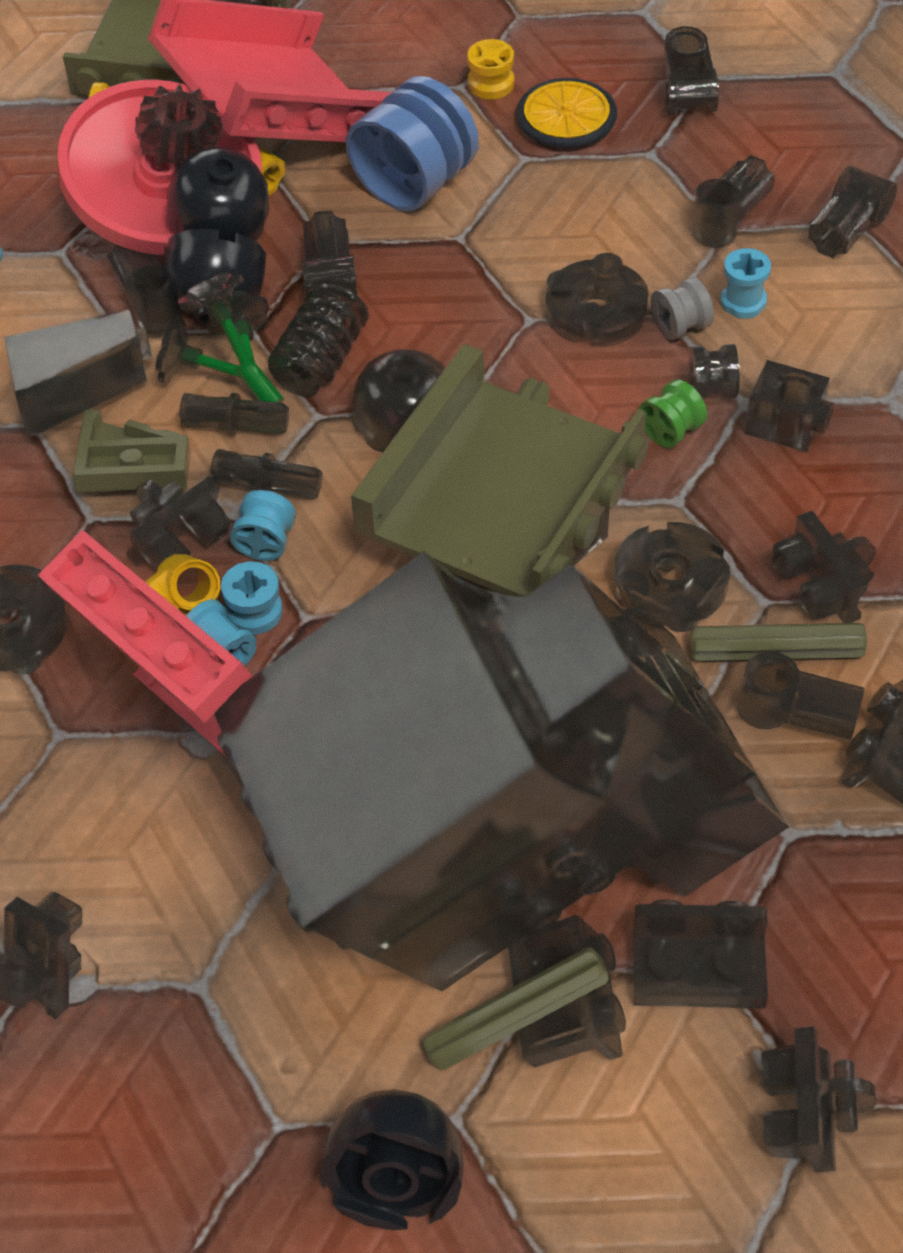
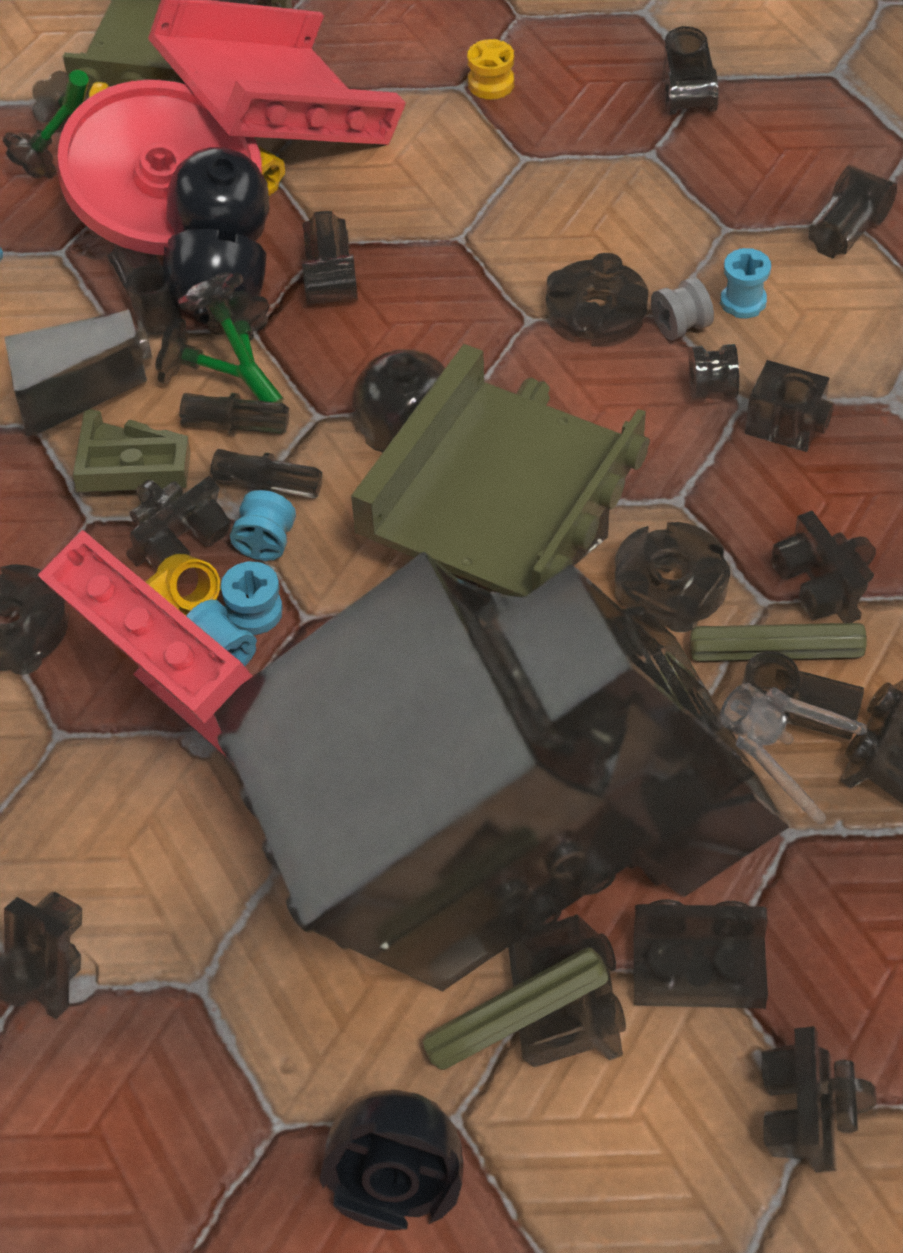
clear smoke gear [135,83,223,169] -> none
clear smoke piece [268,284,369,398] -> none
medium blue wheel [346,76,479,212] -> none
yellow wheel [516,78,617,148] -> none
bright green wheel [638,379,707,449] -> none
clear smoke piece [692,155,775,247] -> none
none -> clear smoke plant [2,70,89,179]
none -> clear plant [720,683,867,824]

